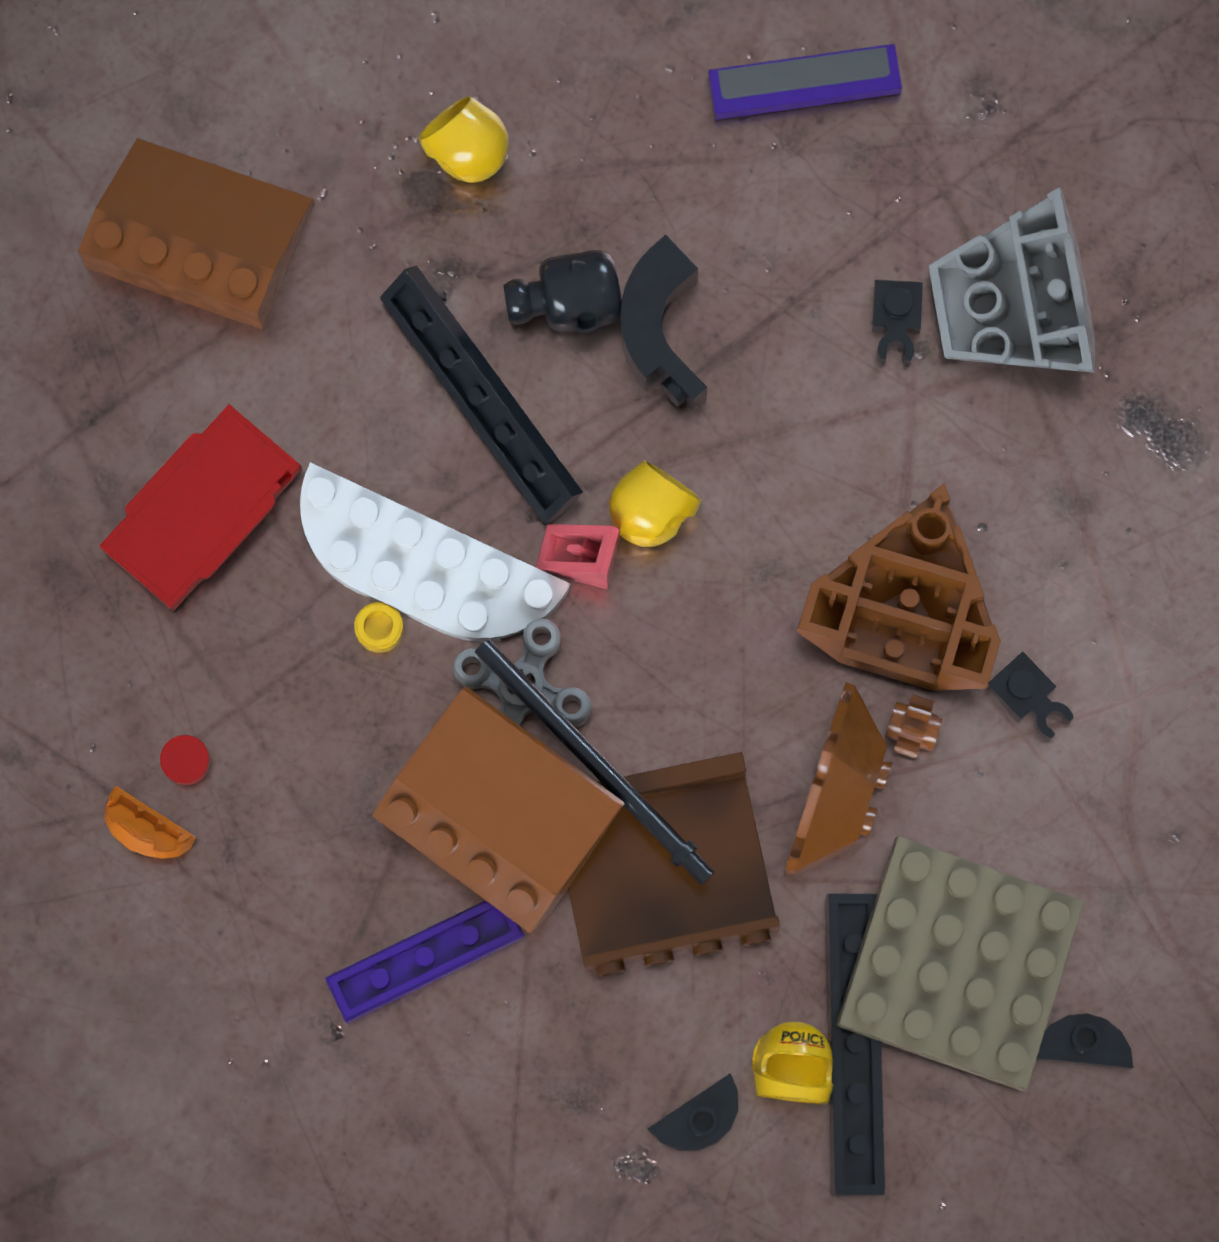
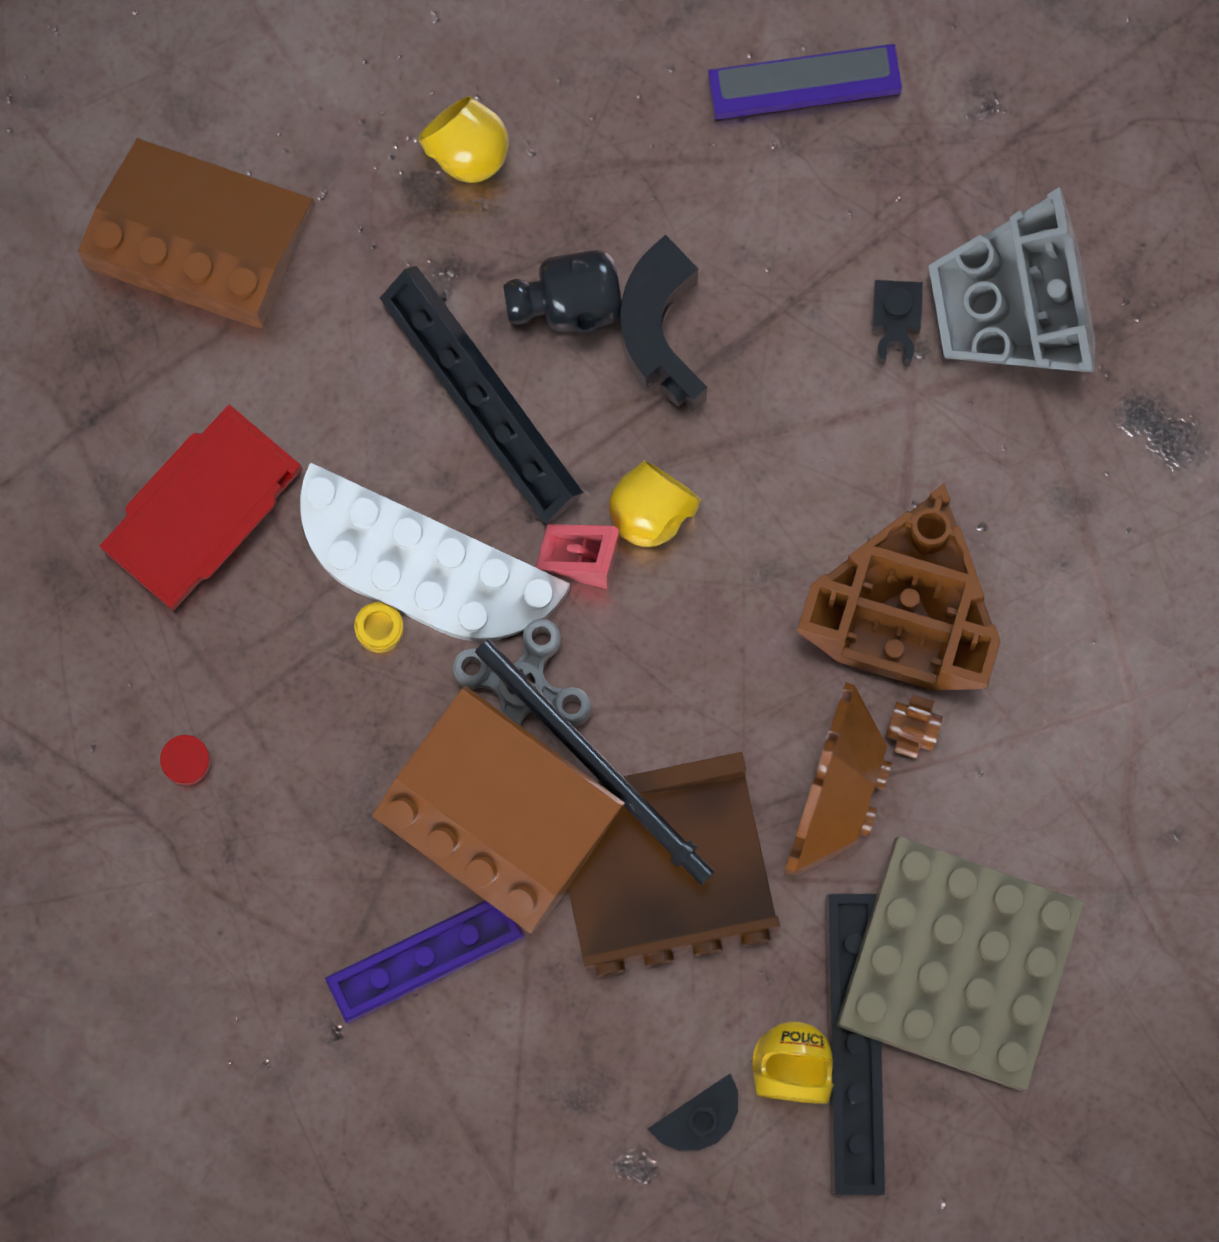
orange plate [104,785,196,859] -> none
black plate [987,651,1074,741] -> none
black plate [1036,1013,1134,1069] -> none

